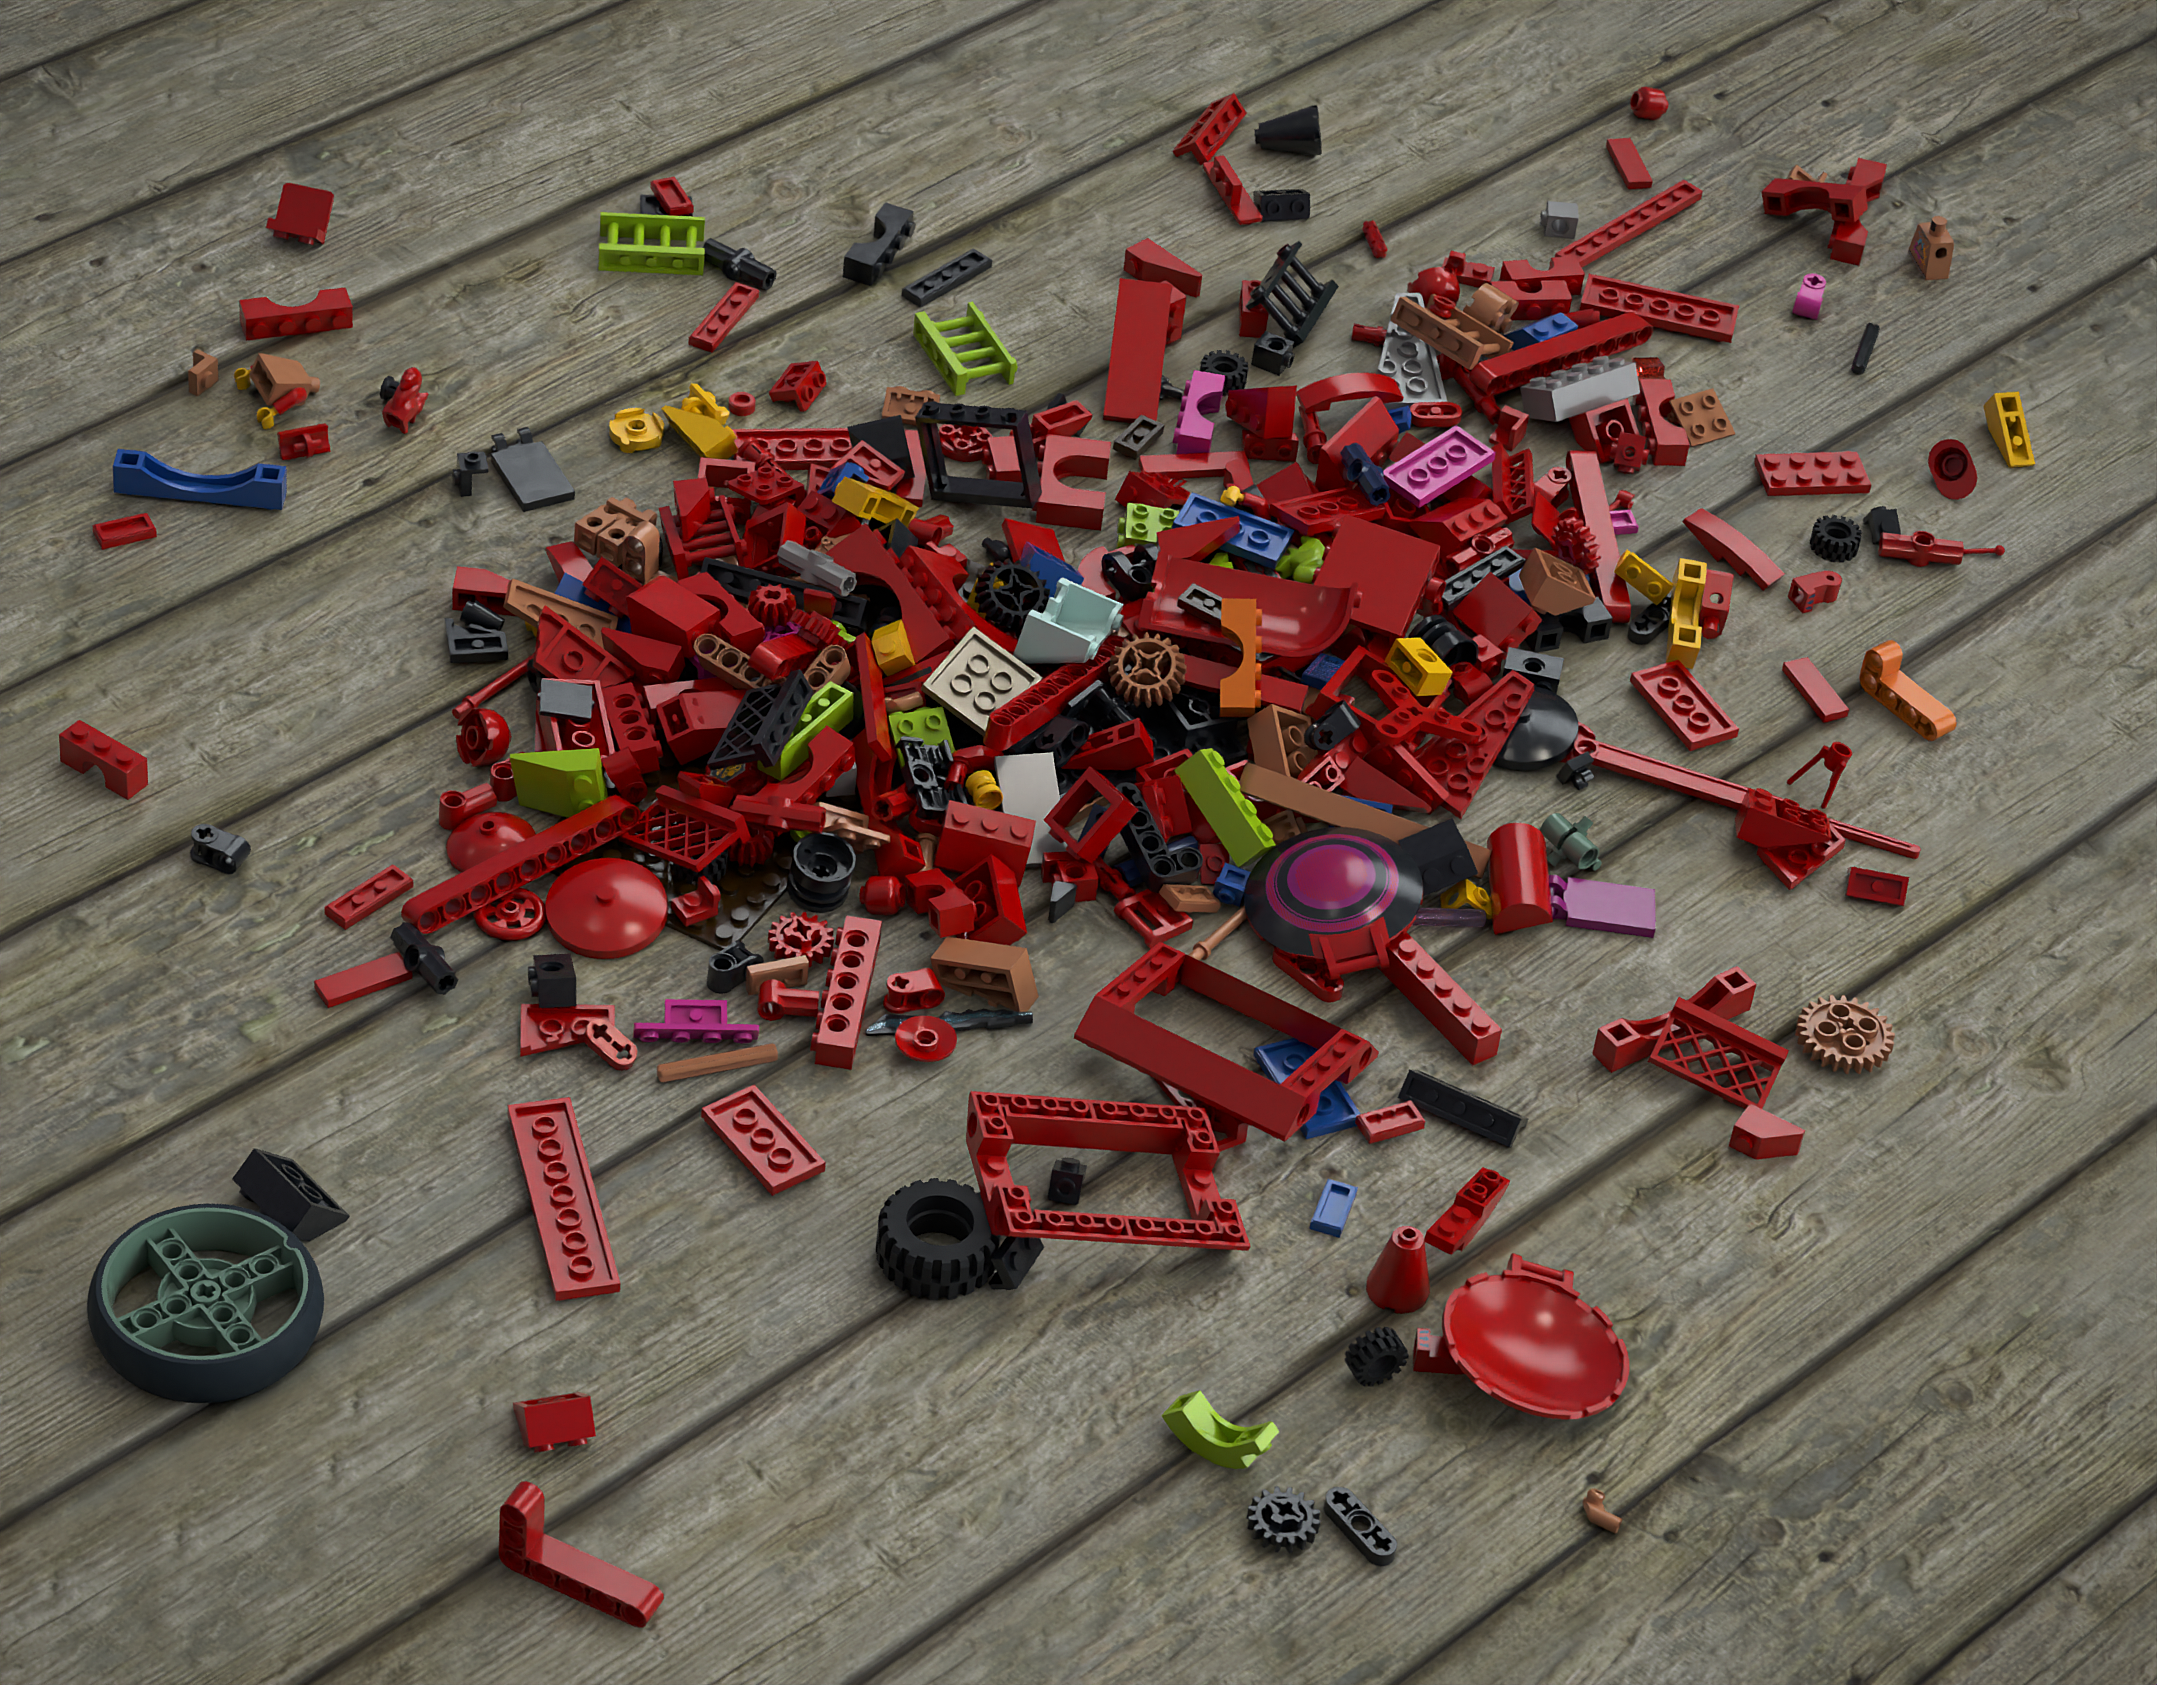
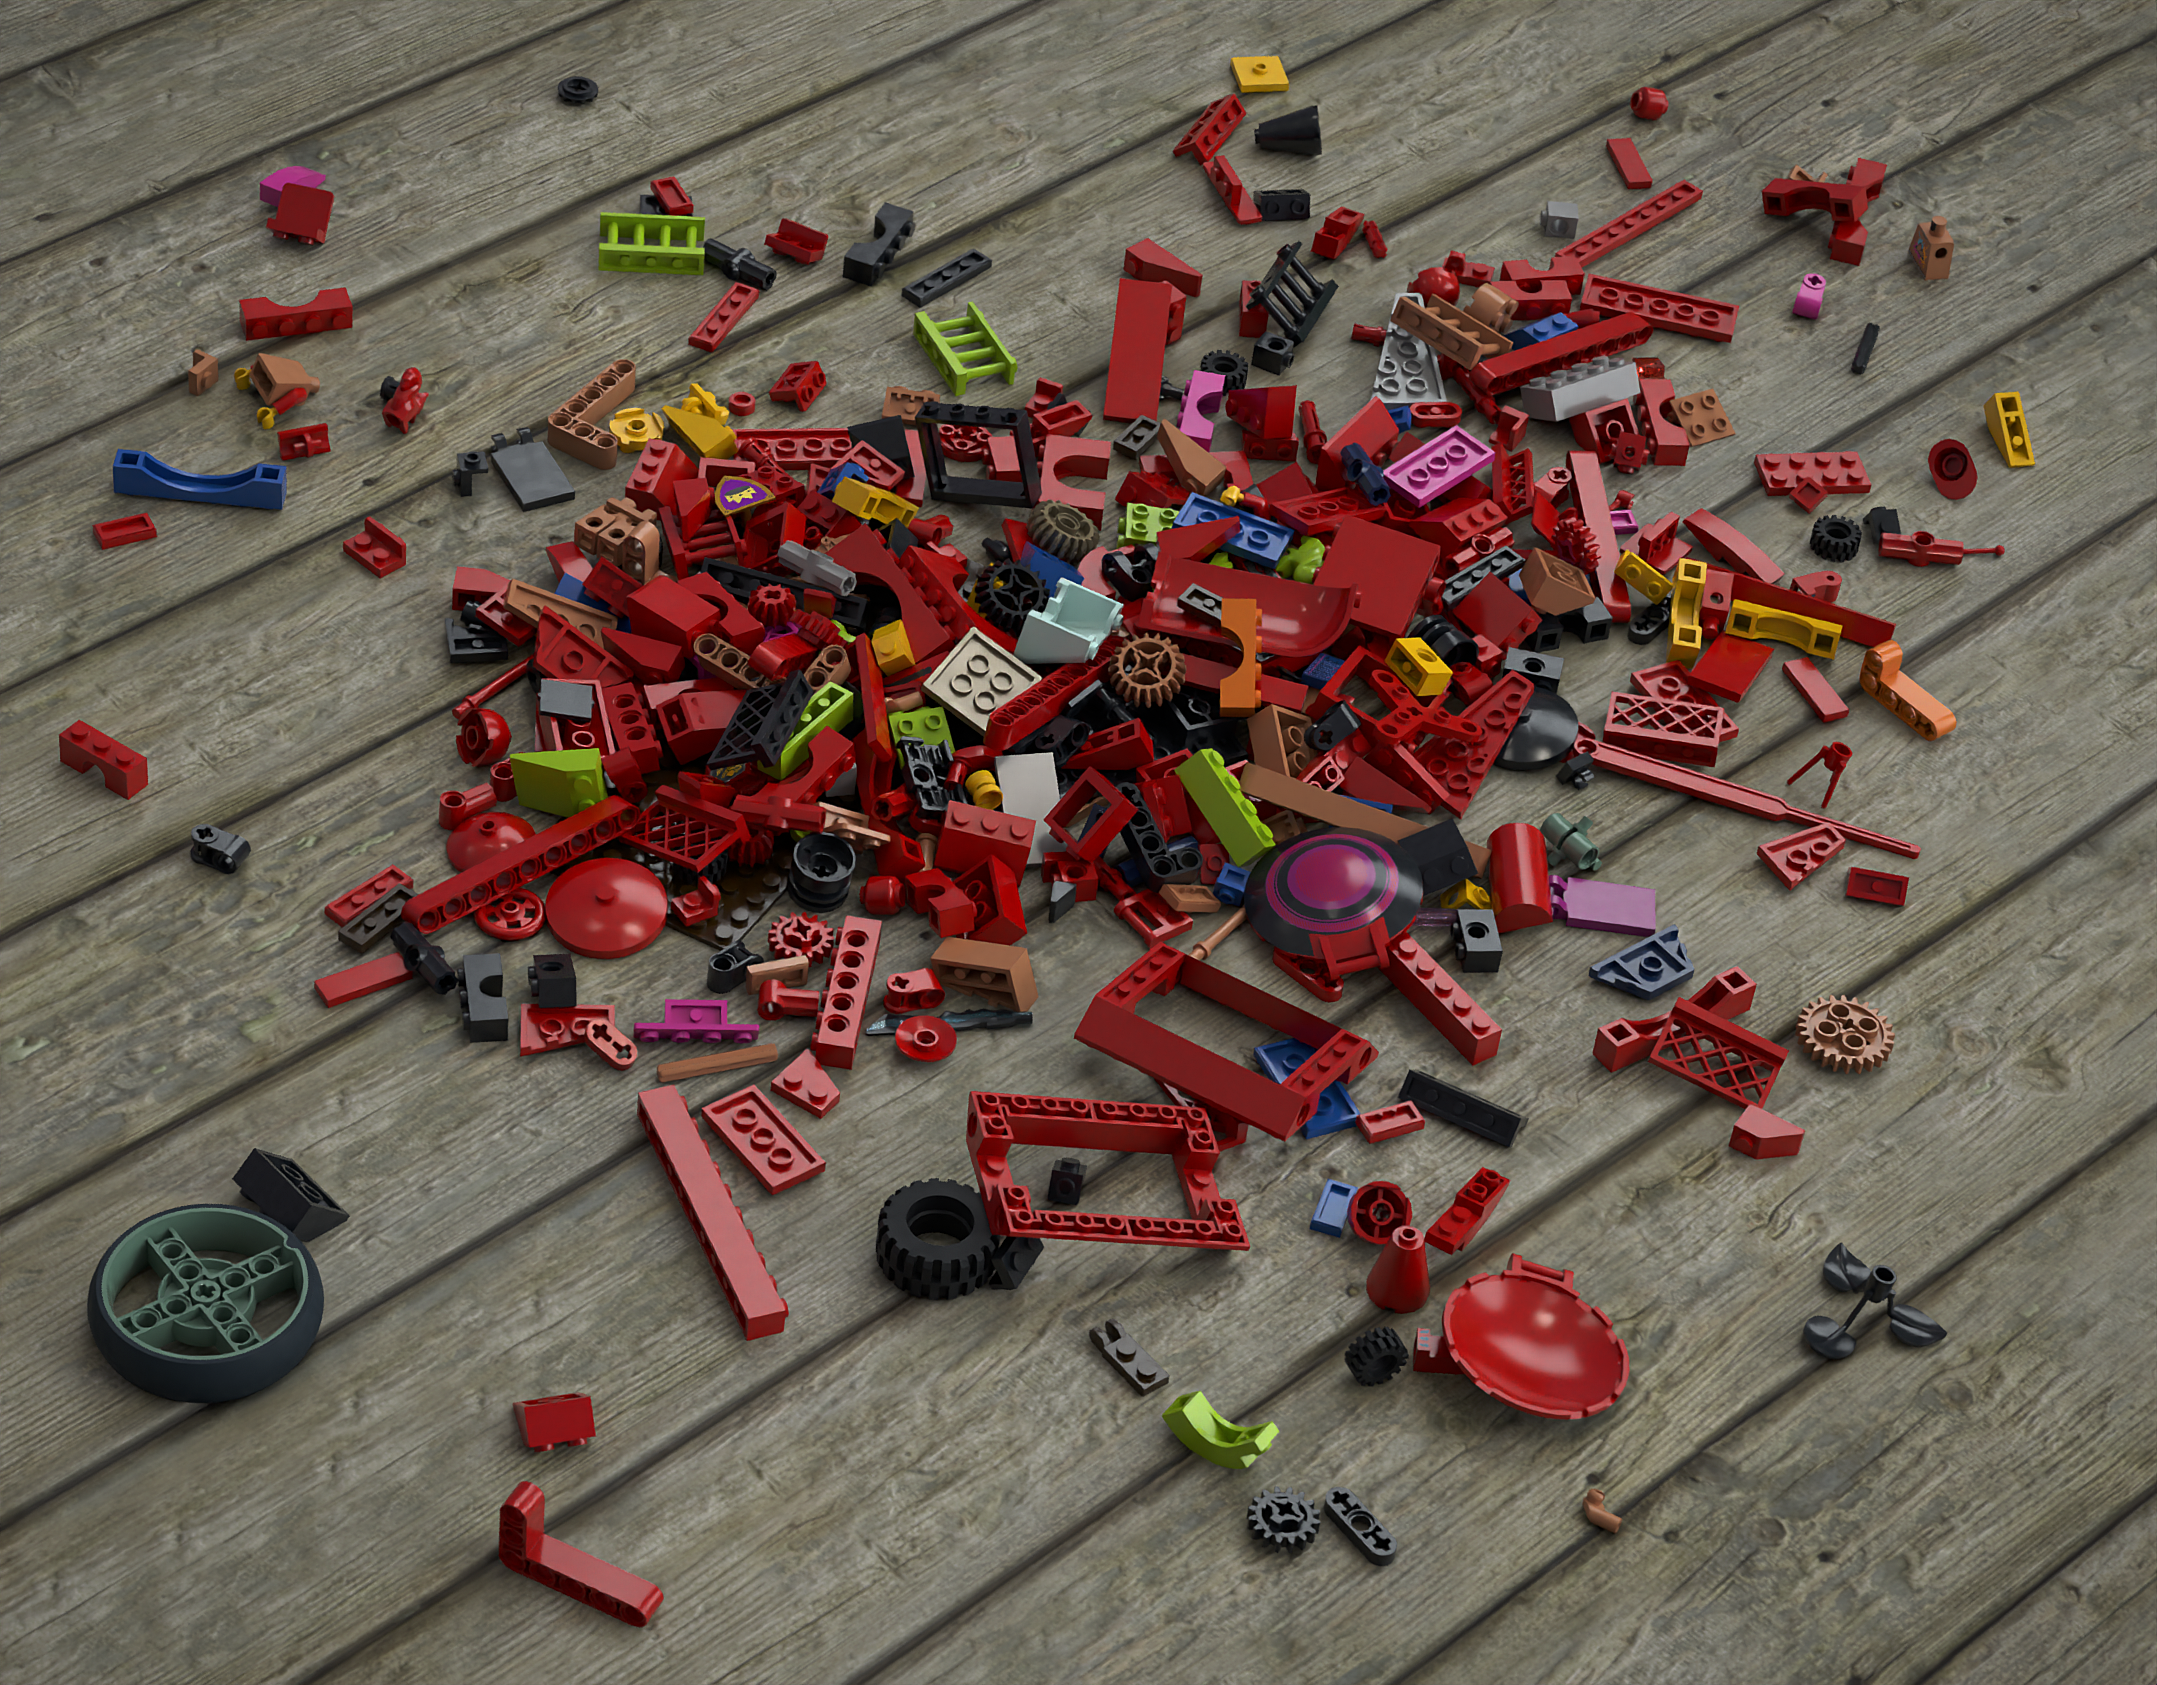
plate [507,1097,621,1301] -> none
red slope [1296,373,1404,413] -> none
red bush [1429,296,1455,318] -> none
red slope [1735,788,1832,848] -> none
none -> dark pink slope [259,166,325,207]
none -> dark brown plate [338,883,419,954]
none -> red bracket [343,516,407,579]
none -> black arch [457,953,508,1043]
none -> red wing [475,584,537,647]
none -> nougat beam [548,359,636,470]
none -> black gear [558,76,598,105]
none -> red slope [625,438,699,521]
none -> brick [637,1084,789,1341]
none -> shield [715,476,776,528]
none -> red bracket [764,218,828,264]
none -> wing [770,1049,840,1119]
none -> red bracket [1024,377,1063,418]
none -> dark tan gear [1026,499,1100,564]
none -> hinge [1089,1318,1170,1397]
none -> nougat slope [1157,418,1227,497]
none -> yellow plate [1230,56,1289,93]
none -> red slope [1311,206,1365,259]
none -> red cylinder [1347,1181,1412,1245]
none -> black brick [1450,909,1503,973]
none -> dark blue wing [1589,924,1695,1000]
none -> red fence [1603,691,1724,767]
none -> red bracket [1619,511,1692,575]
none -> red tile [1685,557,1897,647]
none -> red tile [1687,630,1774,703]
none -> yellow arch [1725,599,1842,660]
none -> red plate [1789,476,1828,514]
none -> black plant [1803,1243,1948,1359]

